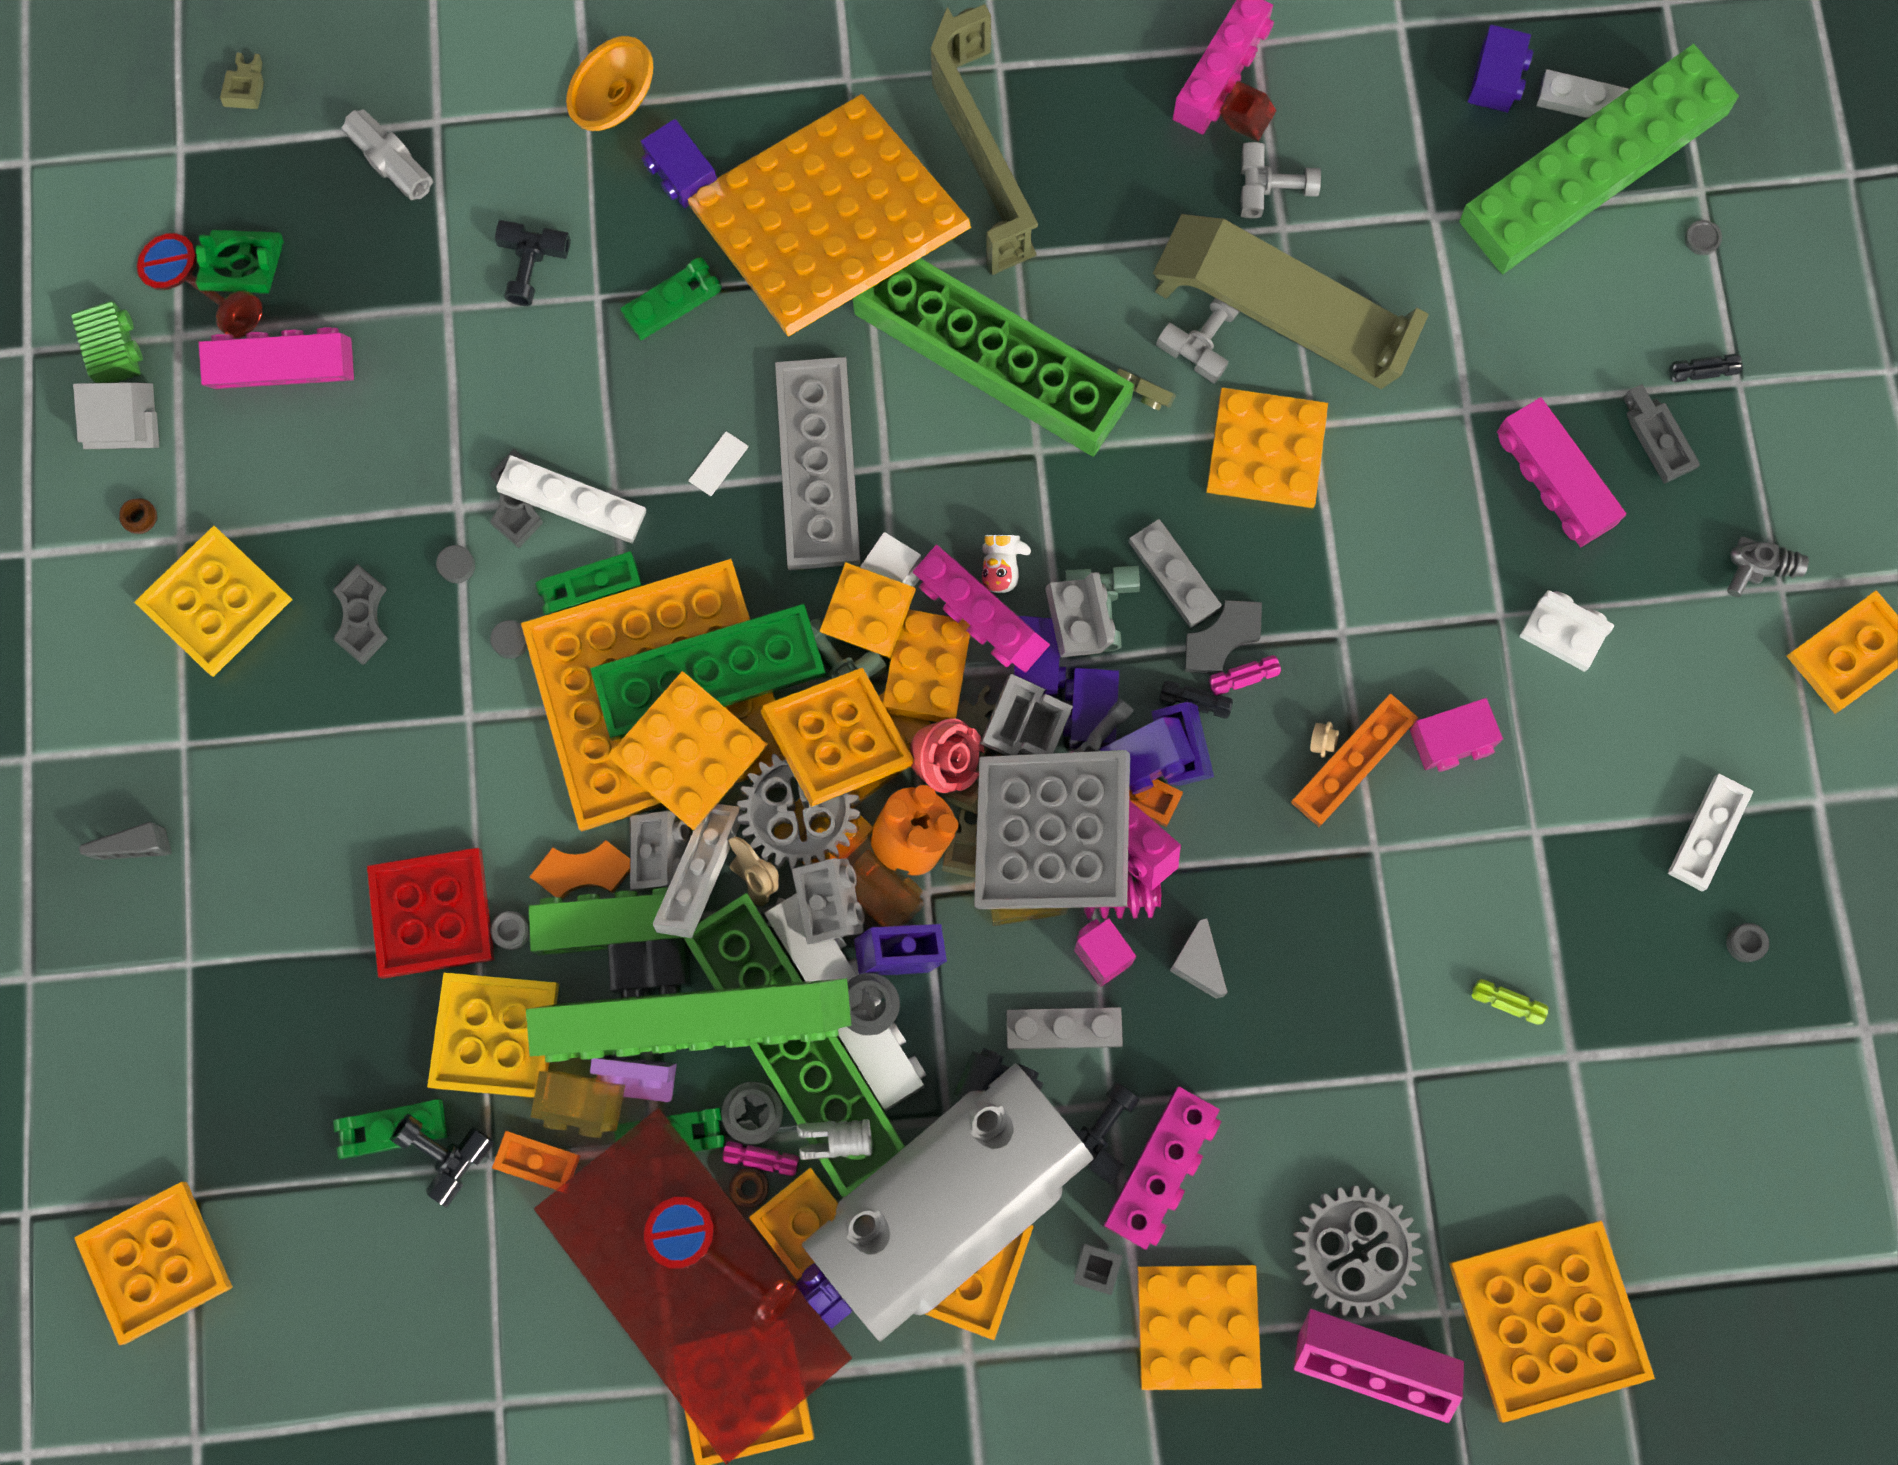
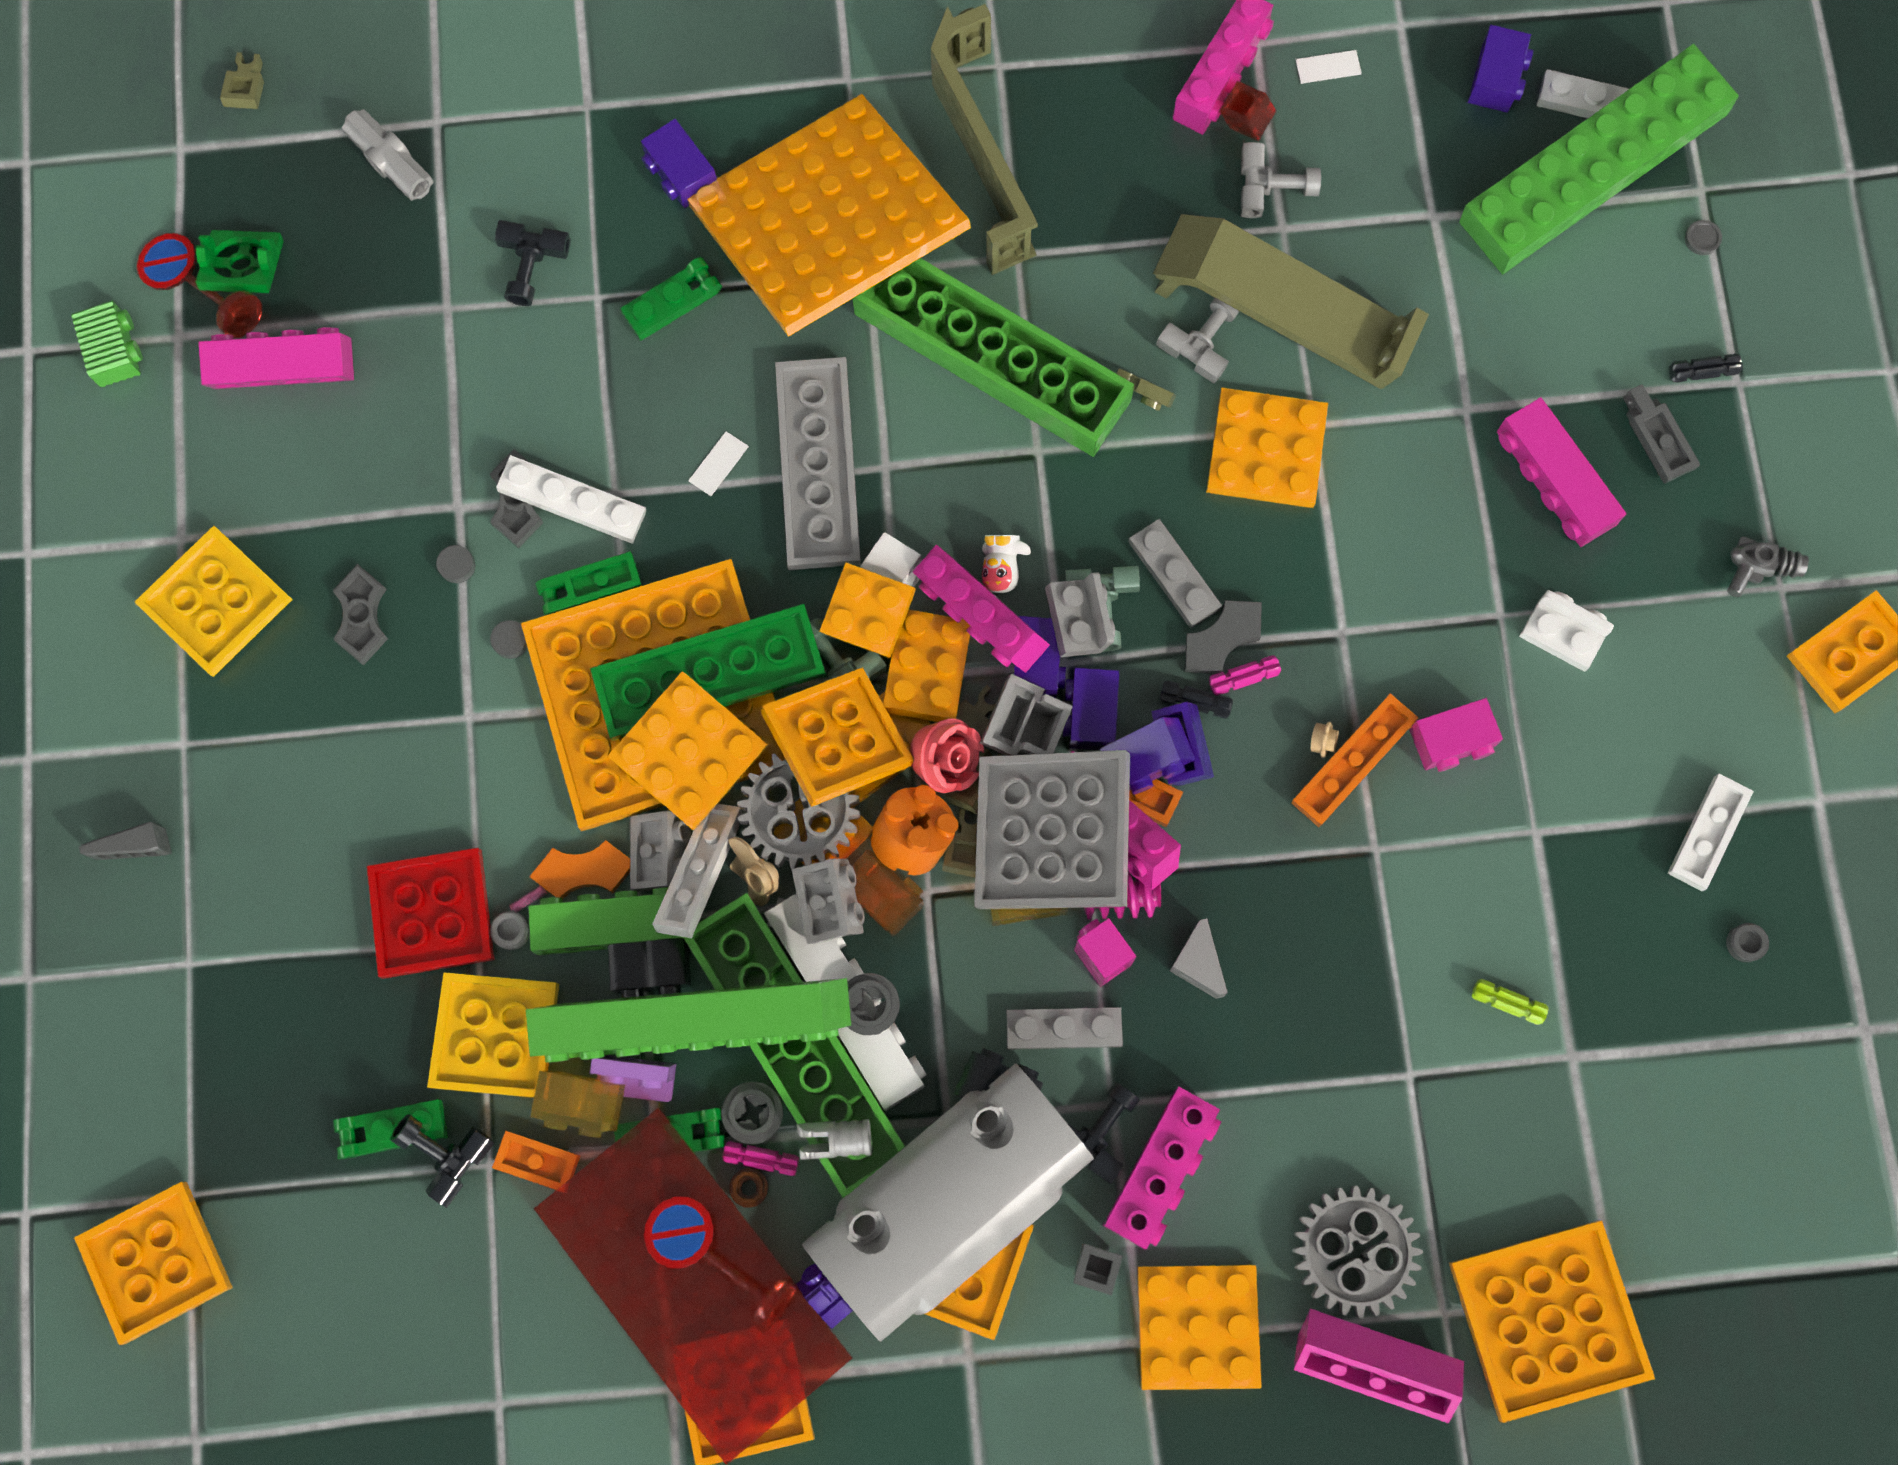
light grey plate [73,383,159,449] -> none
reddish brown plate [119,498,157,534] -> none
light orange dish [566,36,653,131] -> none
light orange plate [749,1167,838,1280] -> none
dark purple brick [854,924,947,976] -> none
dark grey arm [1073,699,1134,753] -> none
none -> bright pink leg [509,886,547,912]
none -> white sticker [1296,50,1362,84]

